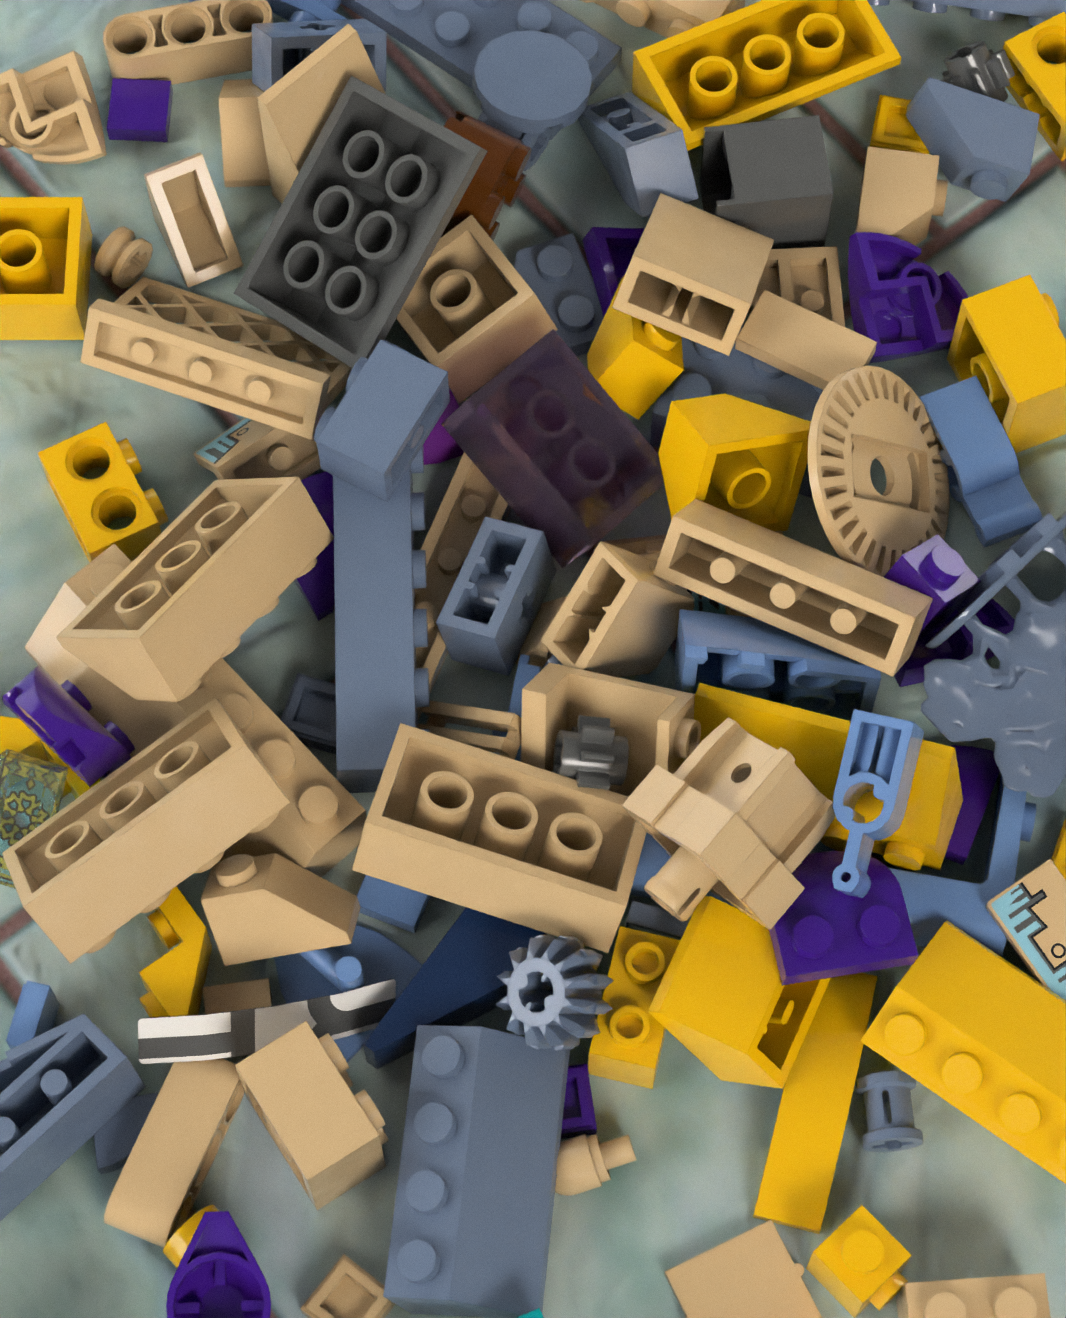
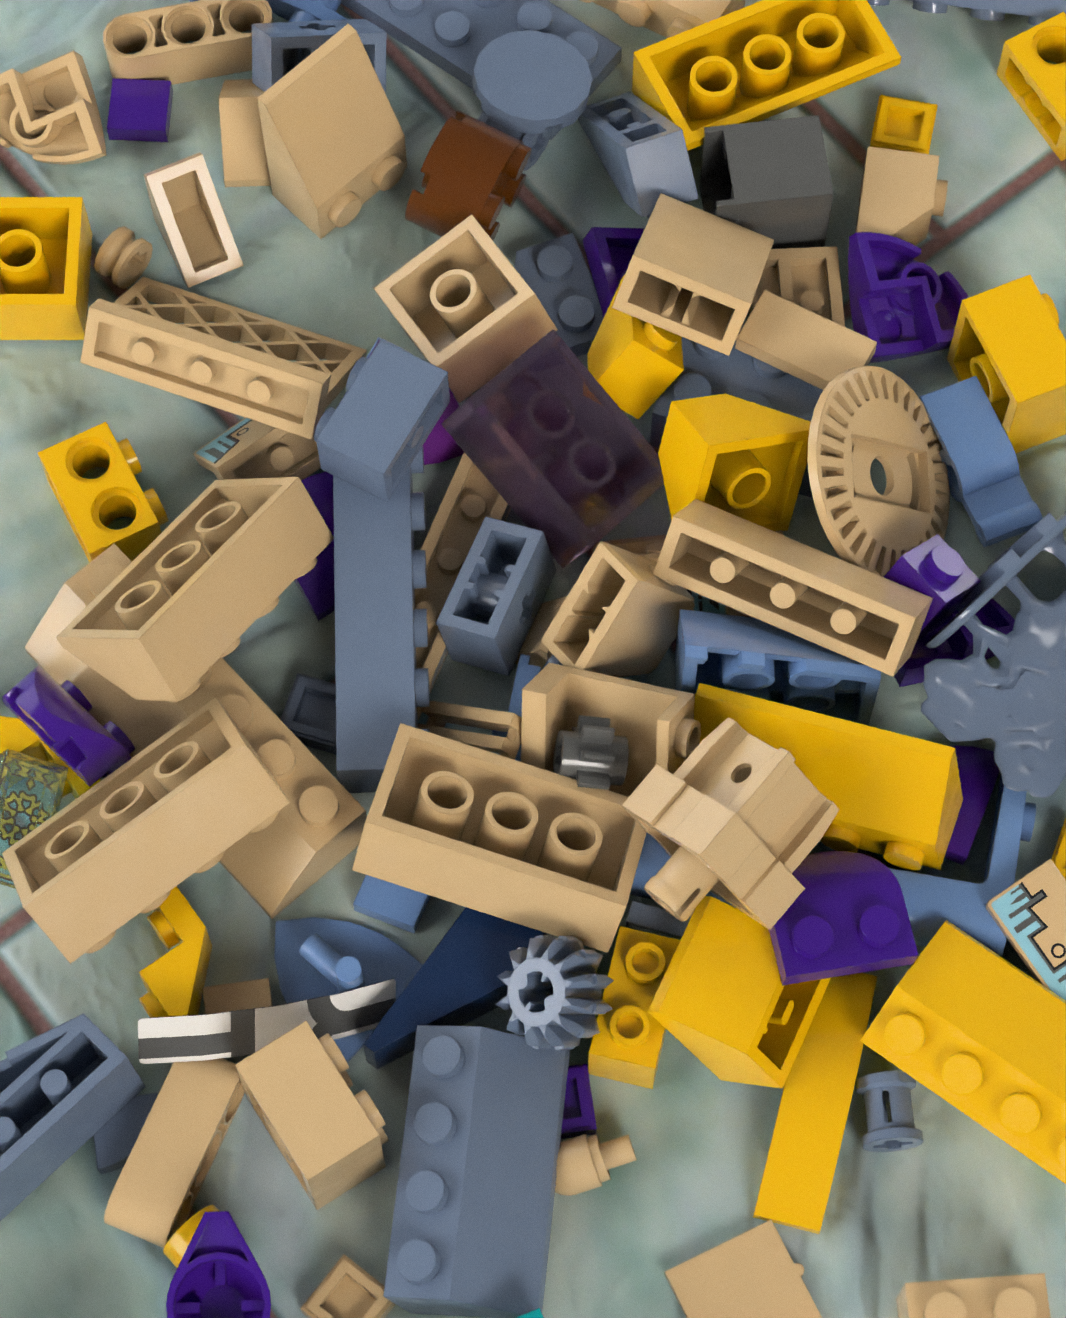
medium blue tile [6,980,60,1049] -> none
tan slope [200,853,361,966] -> none
dark grey slope [234,75,488,368] -> none
yellow brick [806,1205,912,1318] -> none
medium blue piece [832,709,924,898] -> none
sand blue slope [905,77,1040,202] -> none
dark grey gear [940,41,1015,102] -> none

